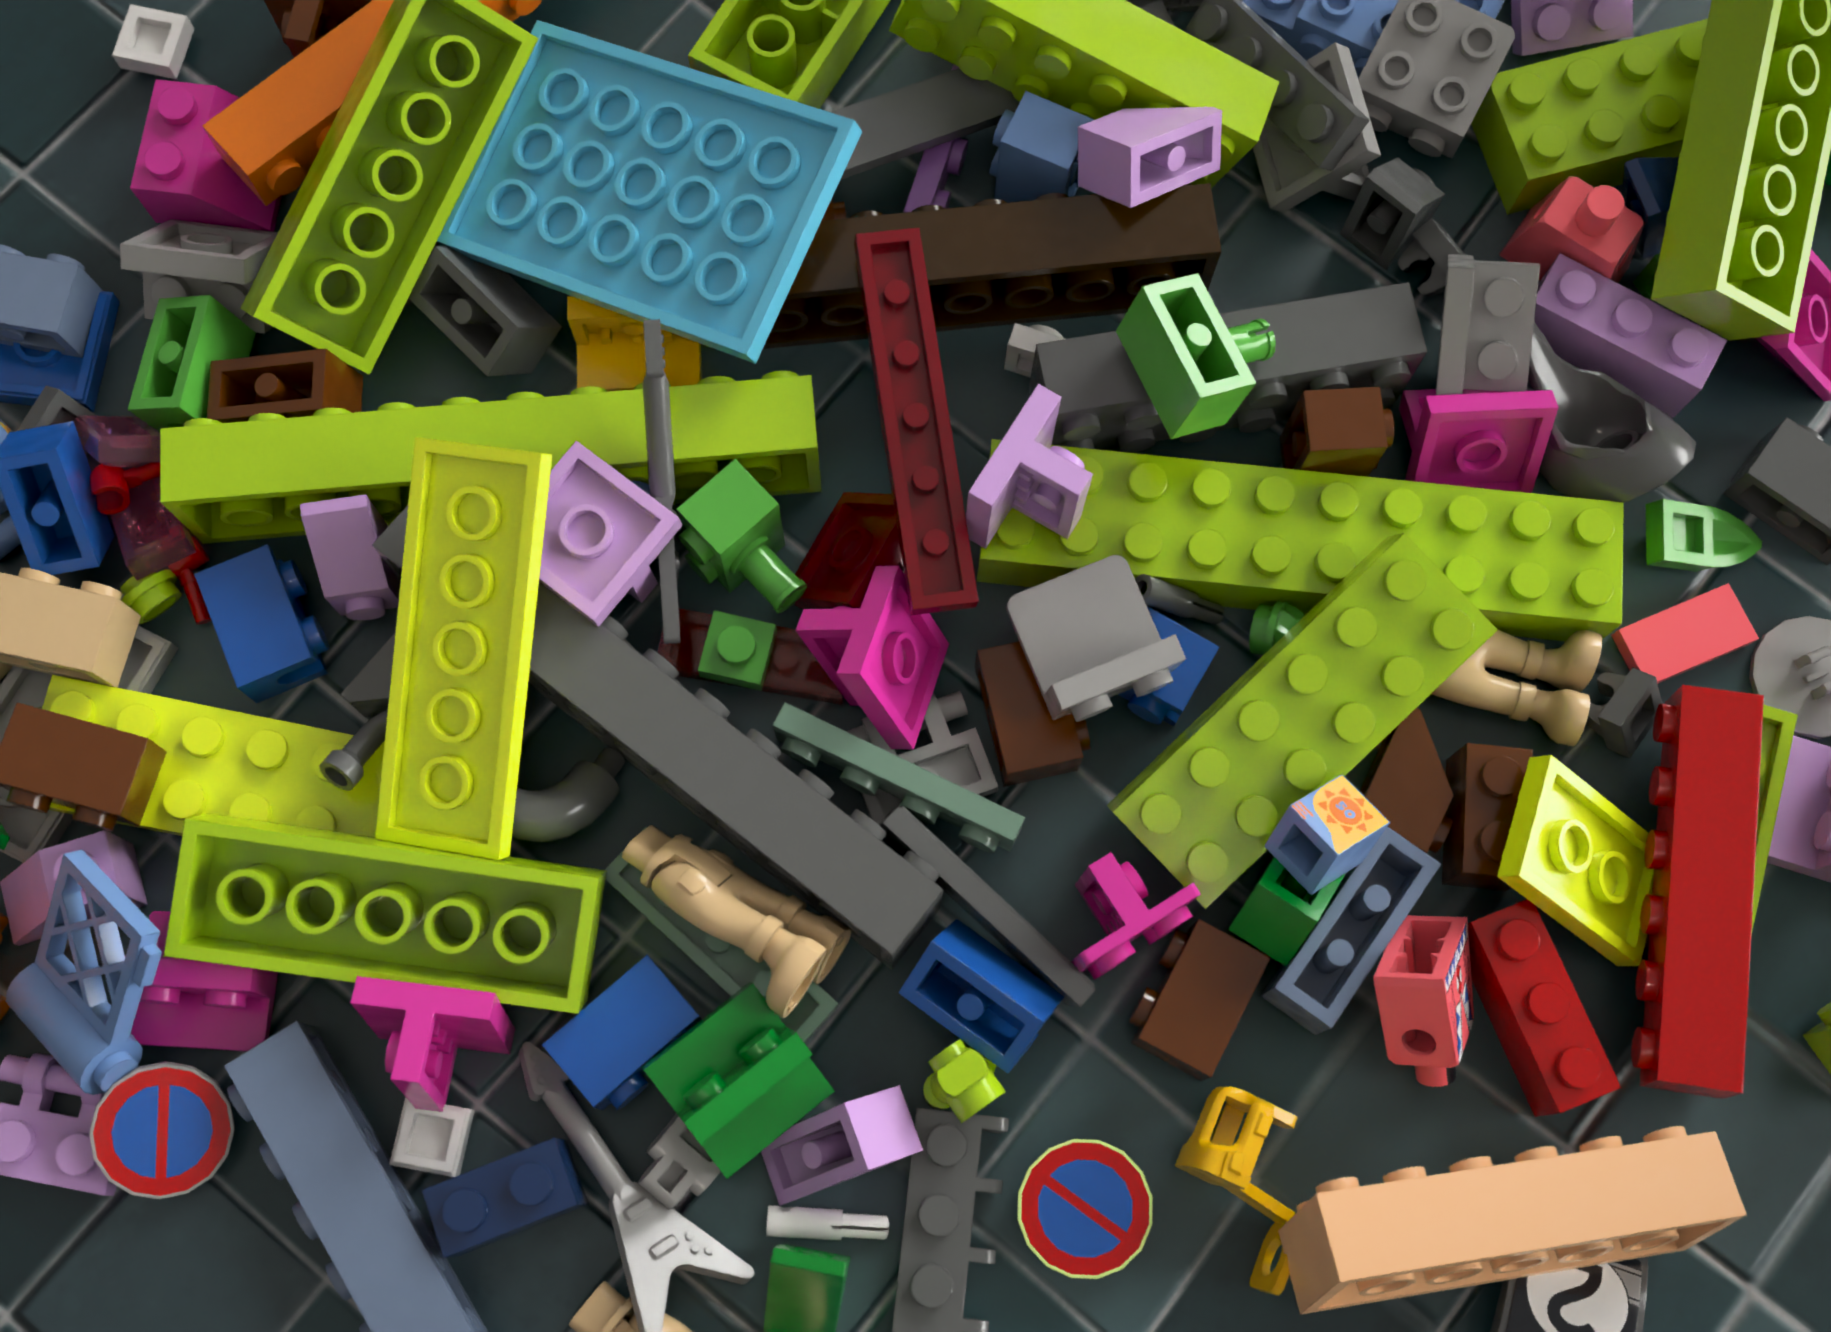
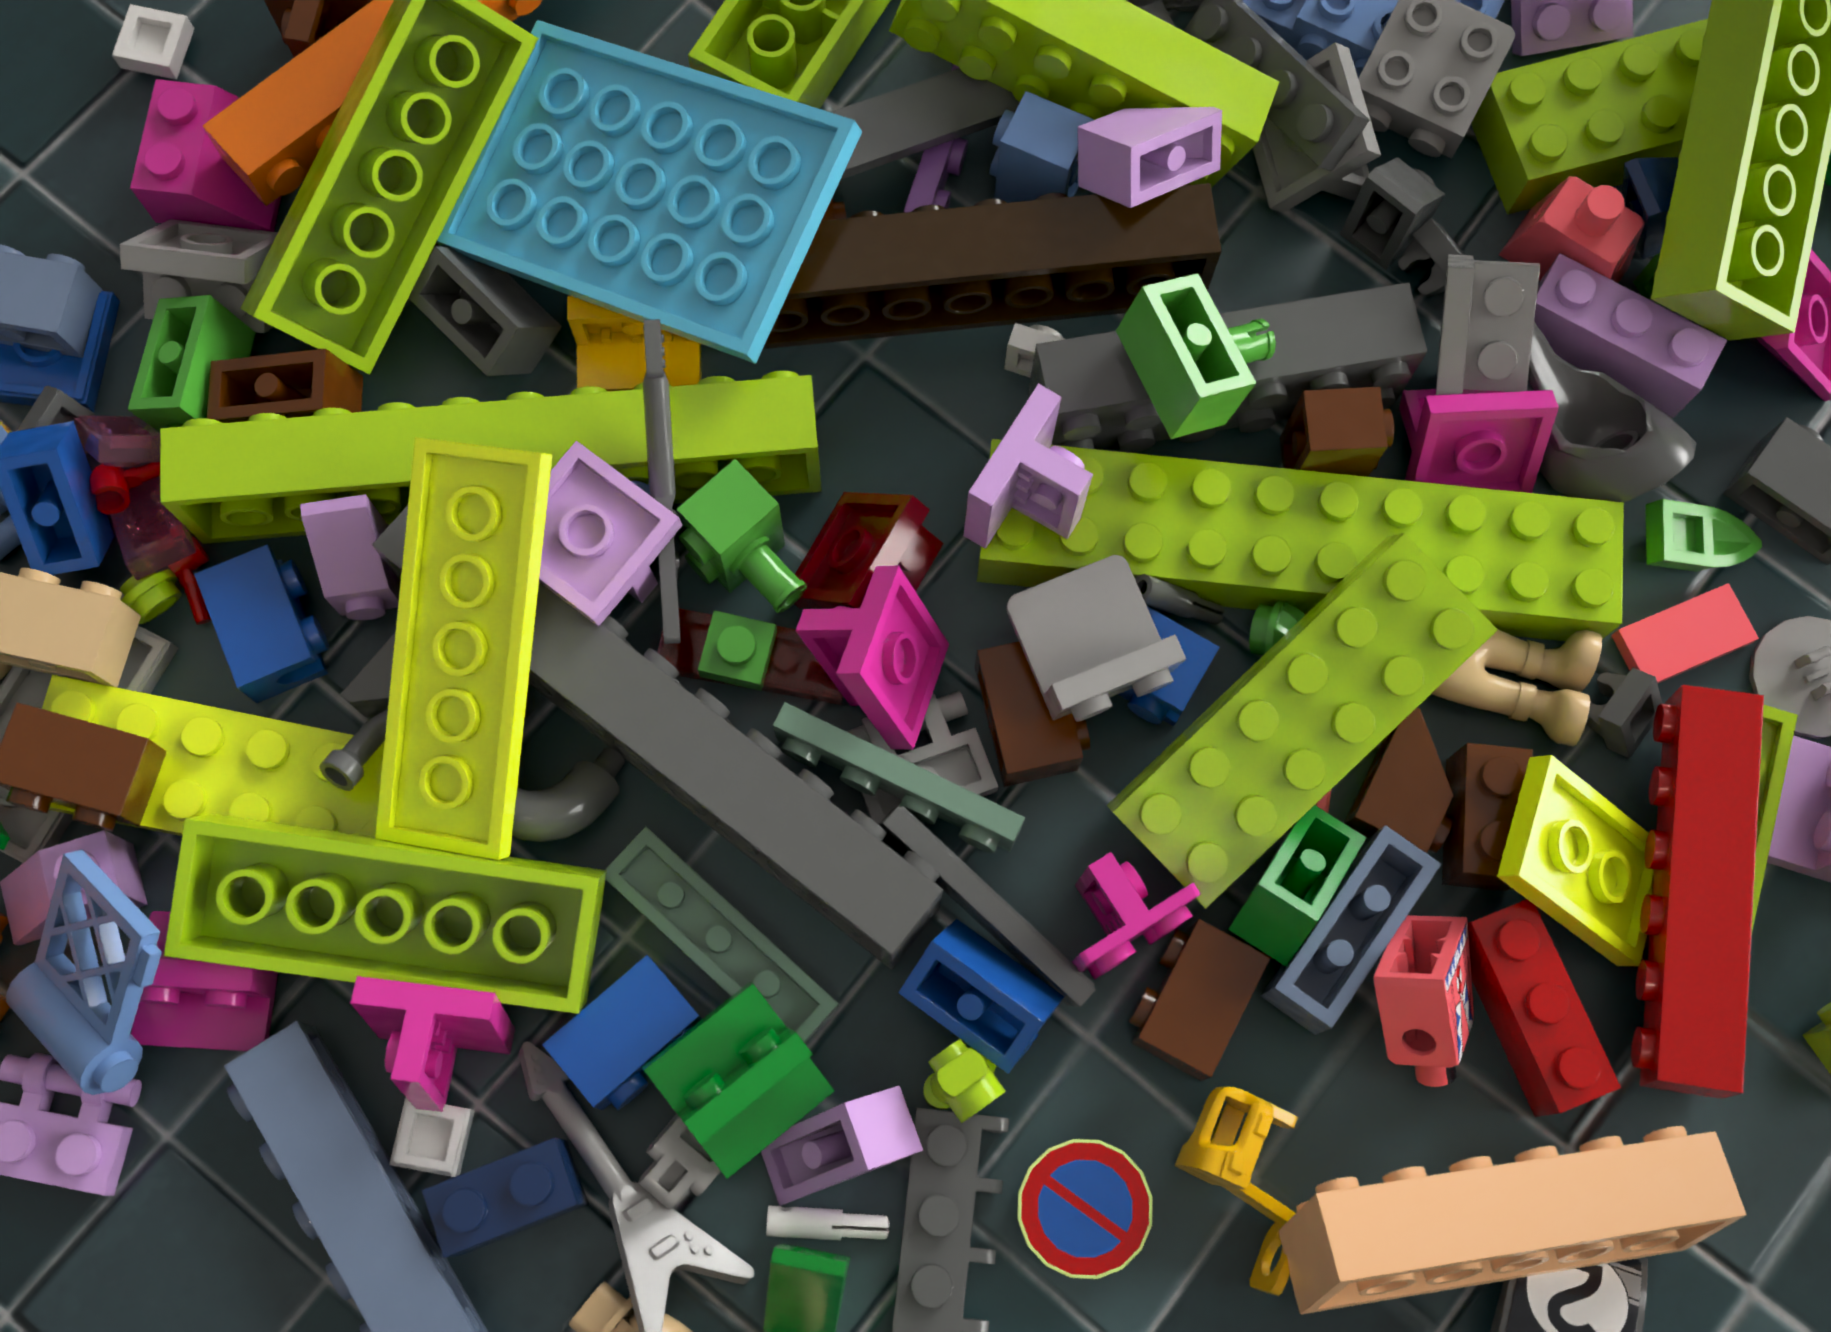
piece [89,1061,235,1199] -> none
tan piece [622,825,851,1018] -> none
dark red plate [854,228,979,616] -> none
medium blue brick [1264,775,1390,895] -> none

